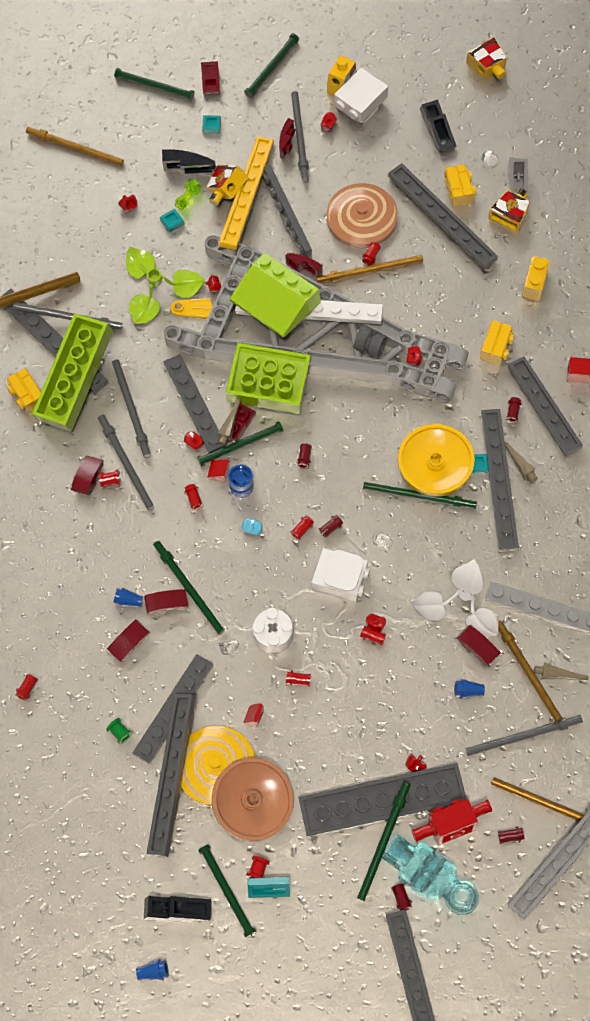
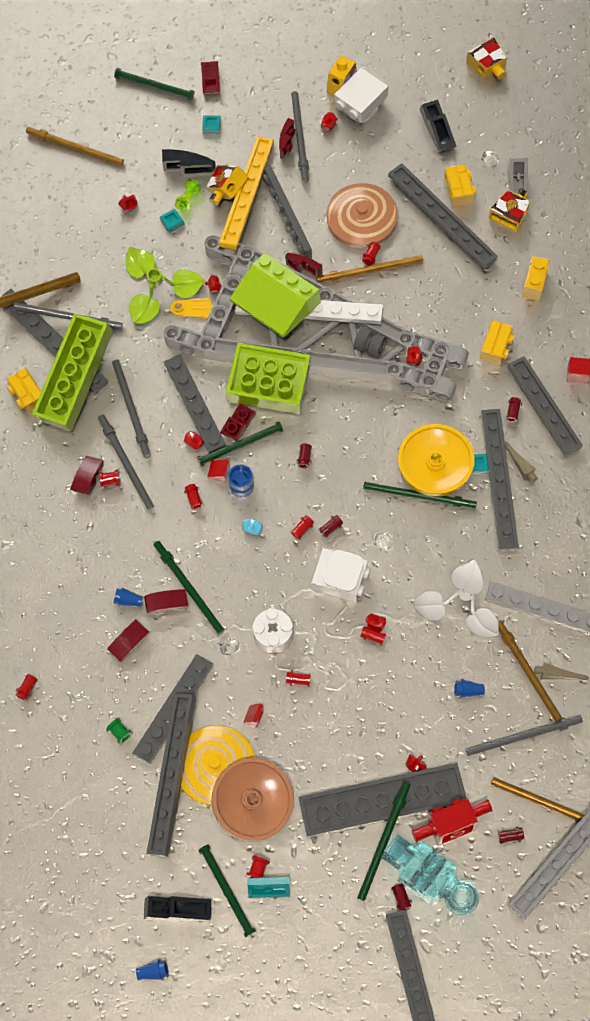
dark tan piece [218,399,241,446] -> none
dark green bar [244,33,299,98] -> none
dark red slope [456,625,501,666] -> none

